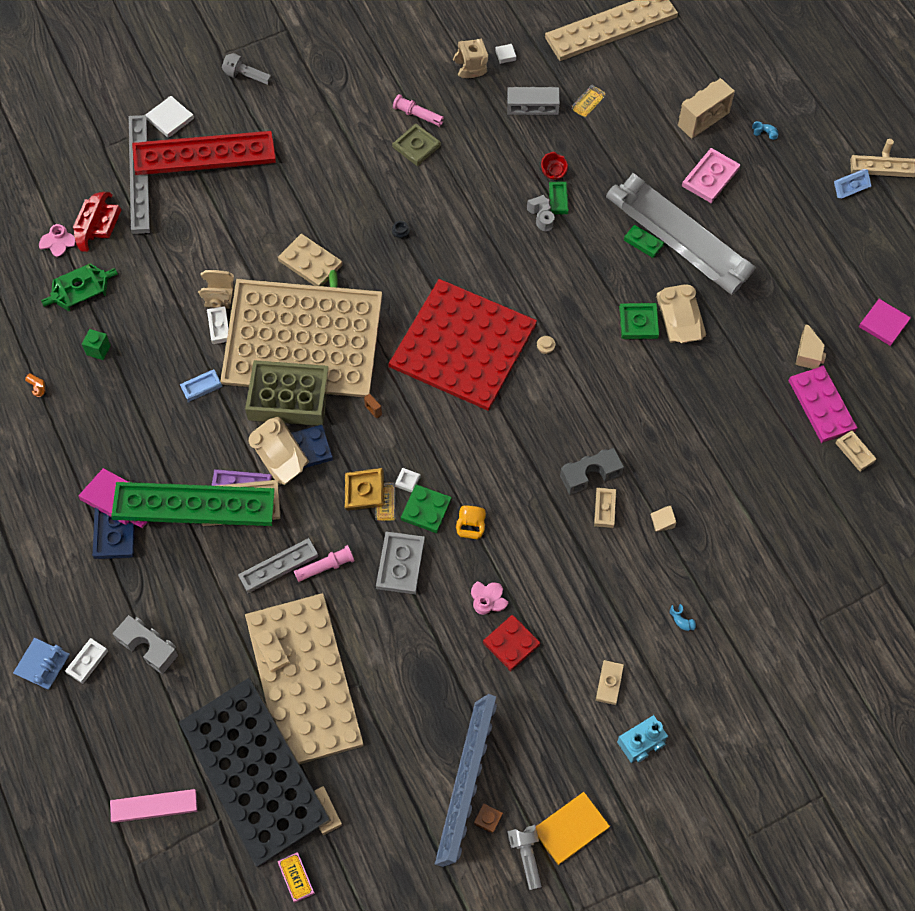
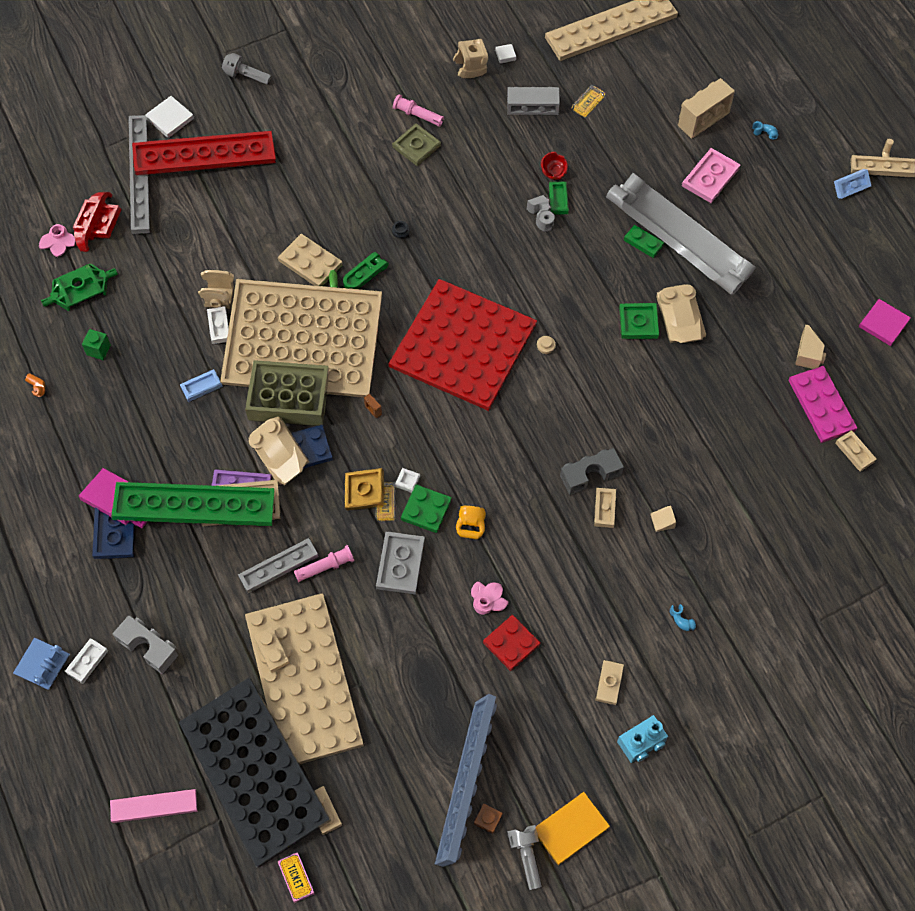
none -> green plate [343,252,389,290]

